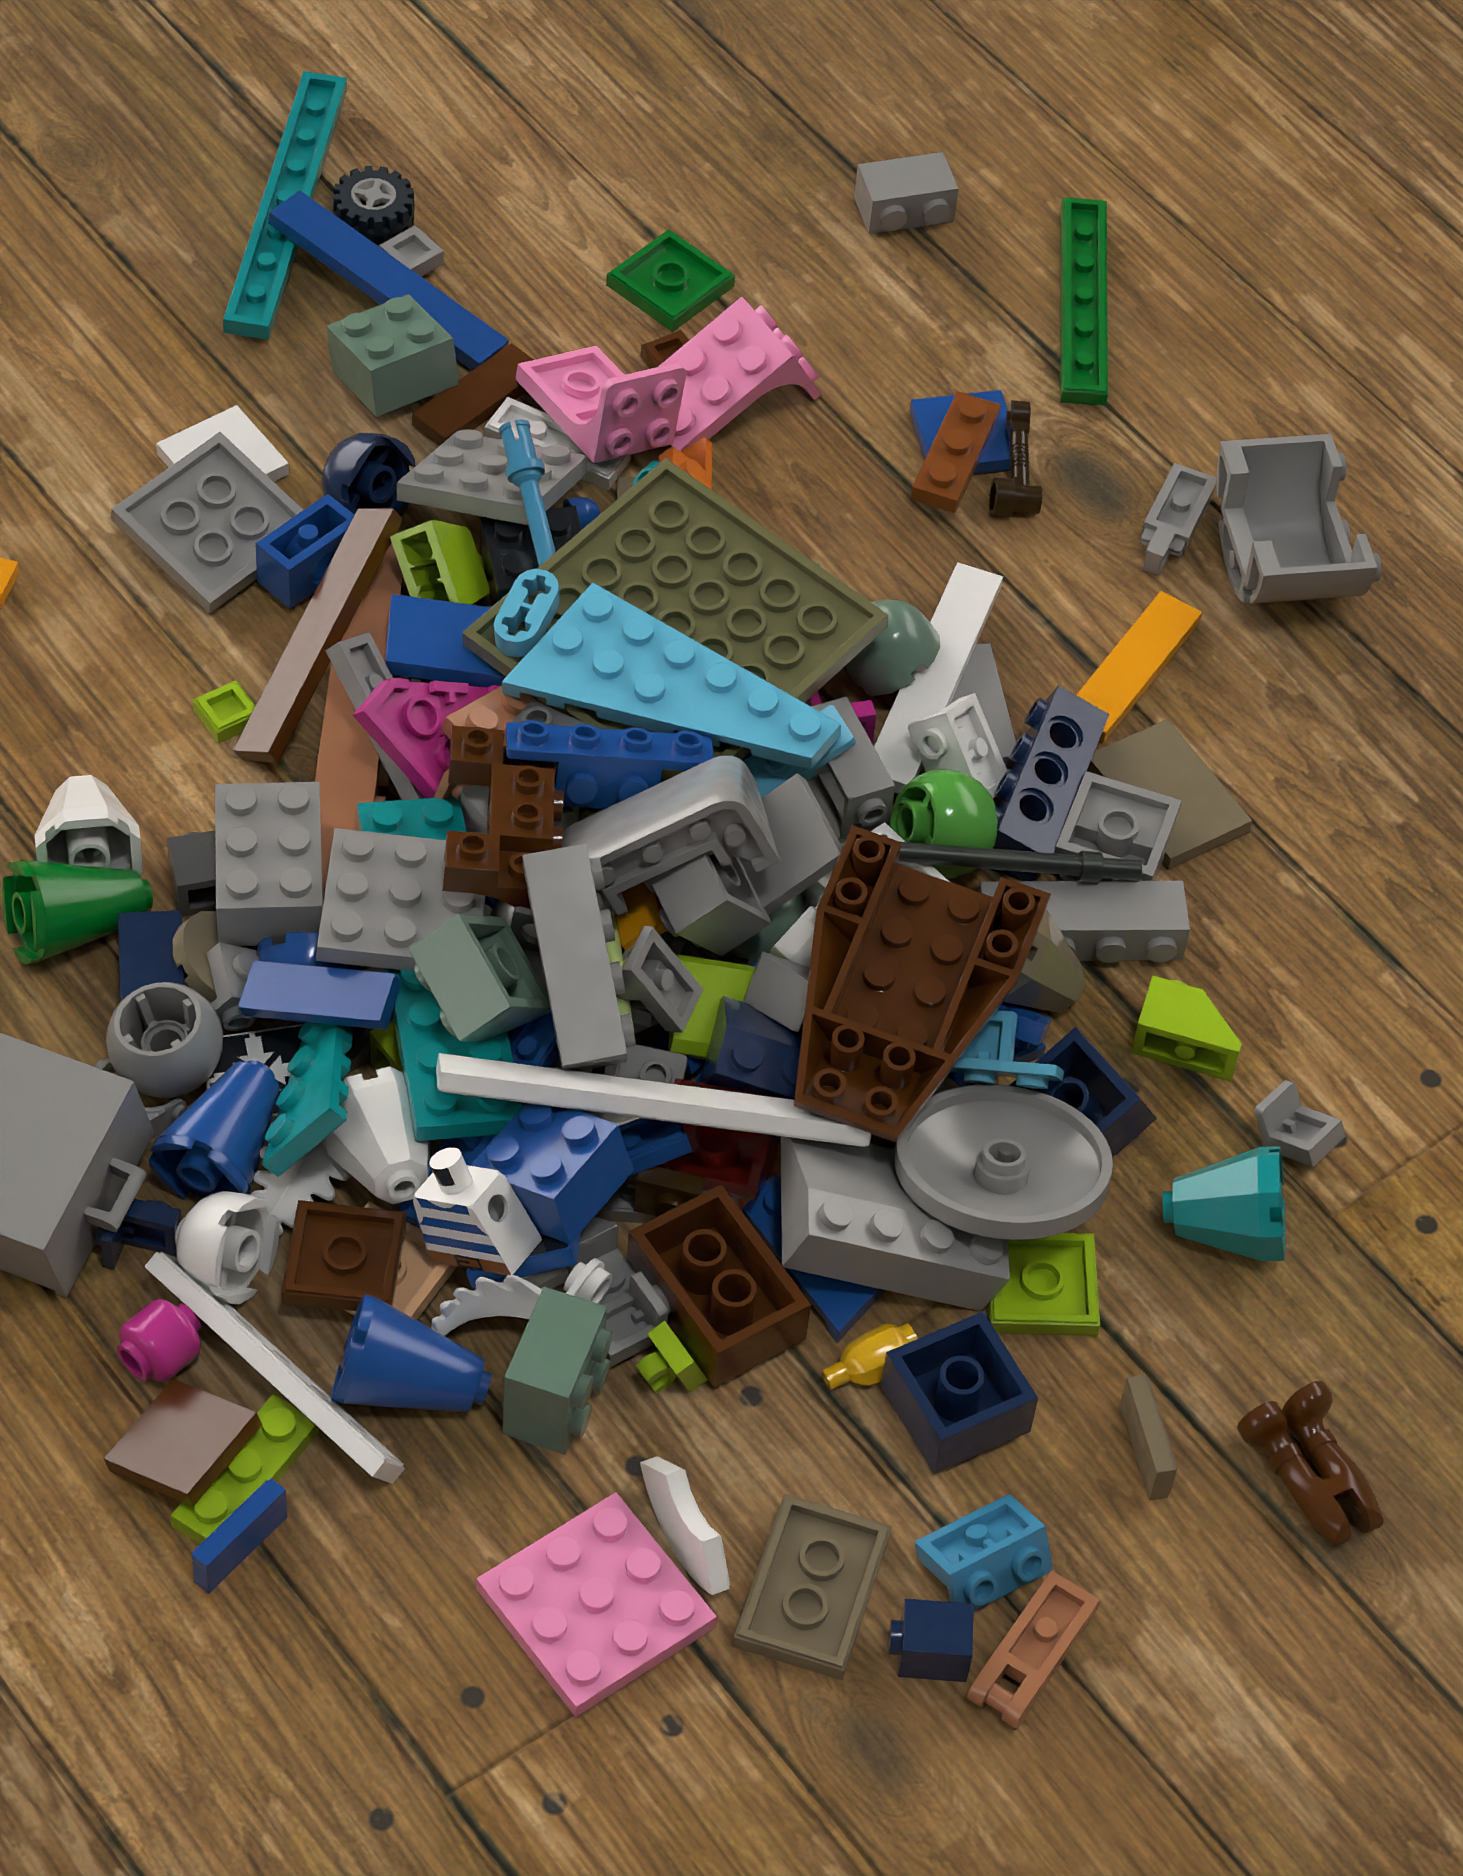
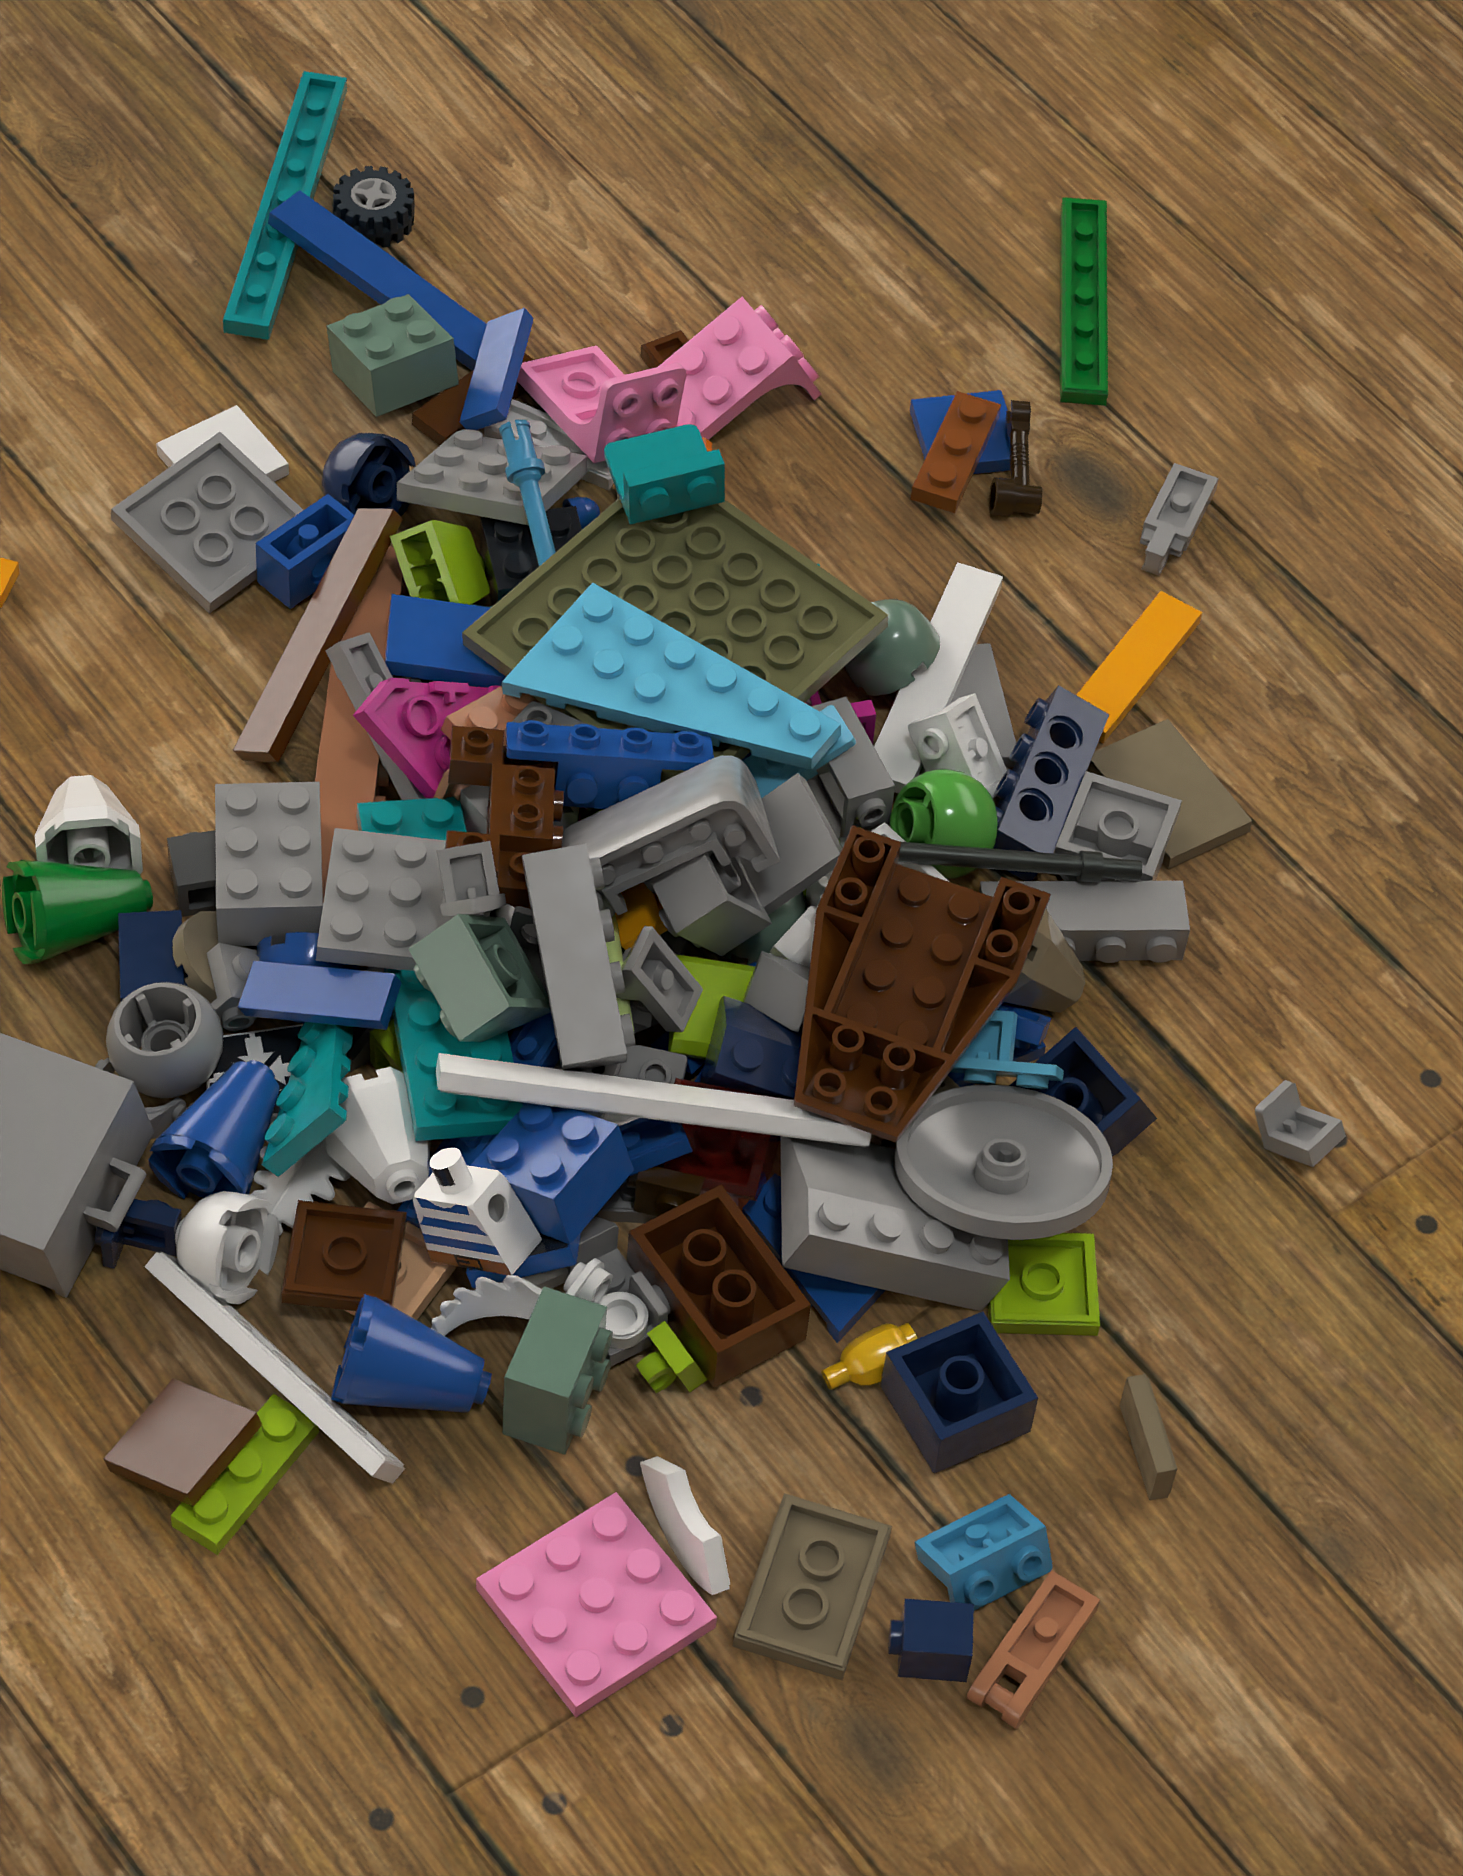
dark pink head [117,1299,201,1383] -> none
blue tile [192,1478,287,1594] -> none
lime tile [193,680,255,744] -> none
light grey plate [379,226,444,277] -> none
medium azure beam [494,569,560,658] -> none
green tile [606,229,735,332] -> none
light grey brick [854,152,959,234] -> none
lime slope [1131,976,1242,1081] -> none
teal cone [1163,1146,1286,1262] -> none
light grey cylinder [1217,434,1381,604] -> none
reddish brown piece [1237,1381,1384,1547] -> none
none -> light grey tile [436,841,507,917]
none -> blue tile [459,308,534,430]
none -> white tile [597,1292,648,1349]
none -> teal bracket [604,424,725,525]

